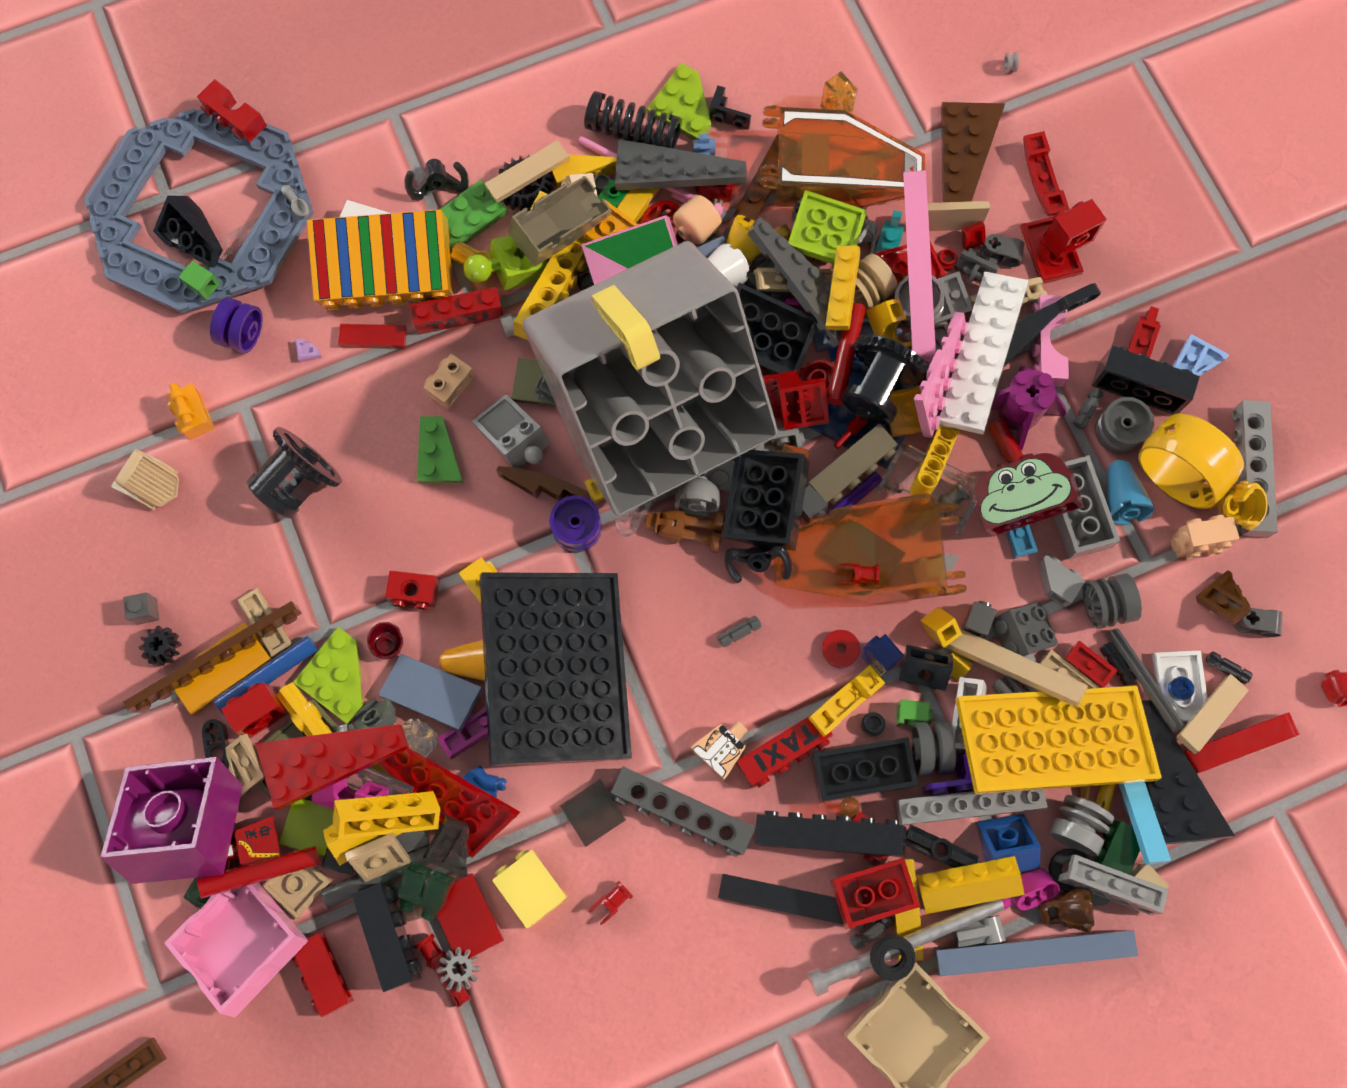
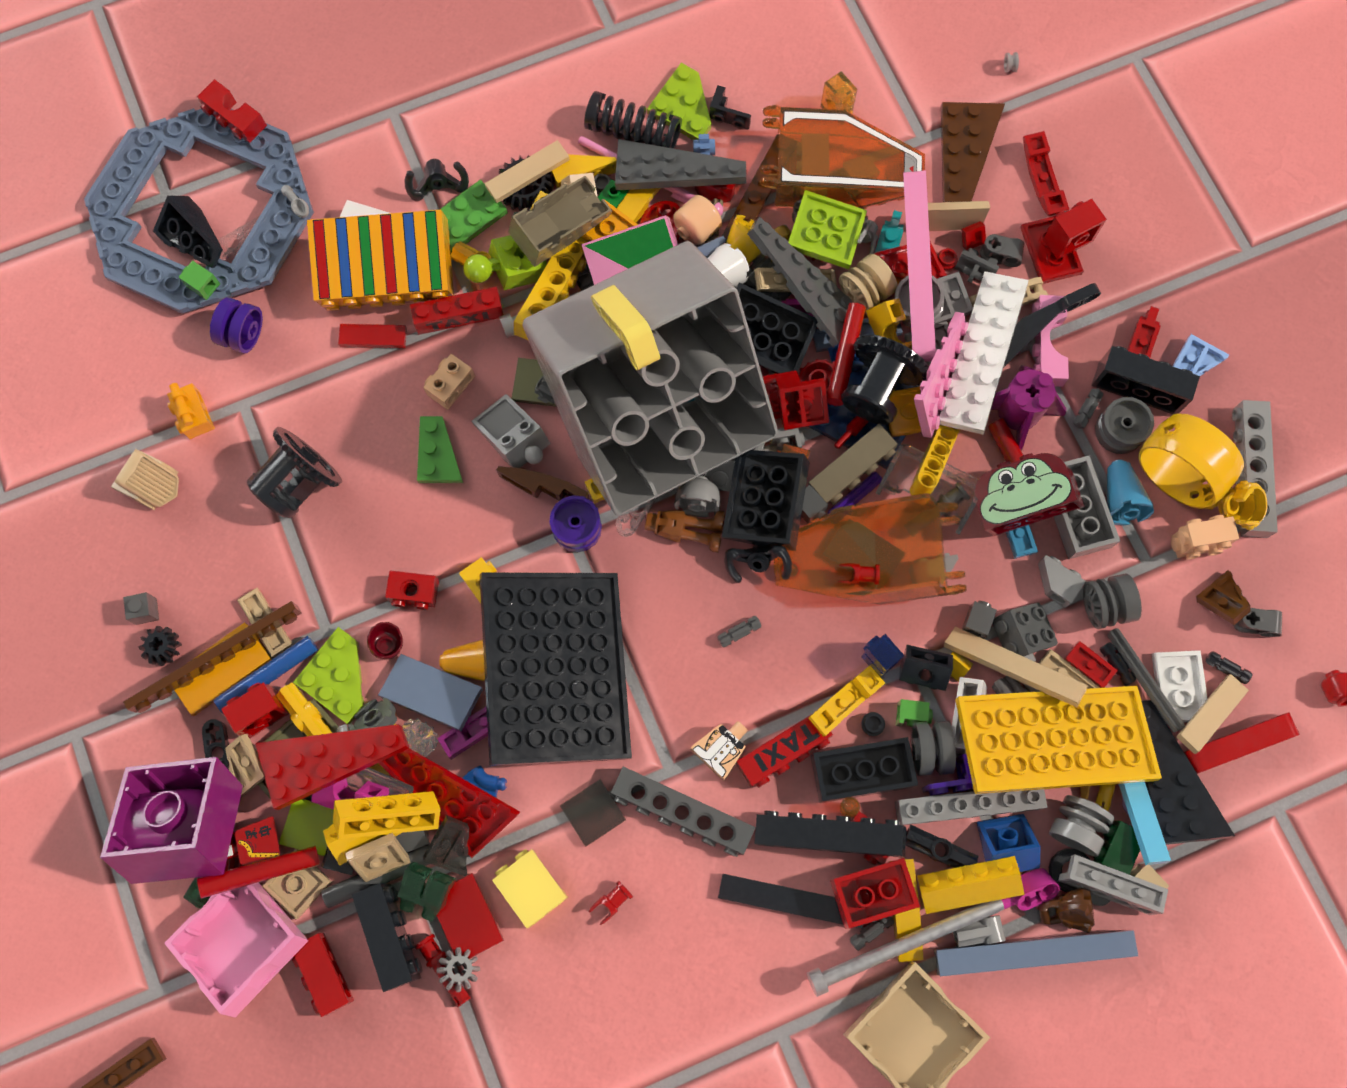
lavender tile [295,339,322,362] -> none
red piece [822,630,860,668] -> none
yellow plate [825,246,861,330] -> none
black tyre [870,934,916,981] -> none
yellow brick [920,607,962,648] -> none
clear blue tile [1168,676,1194,701] -> none

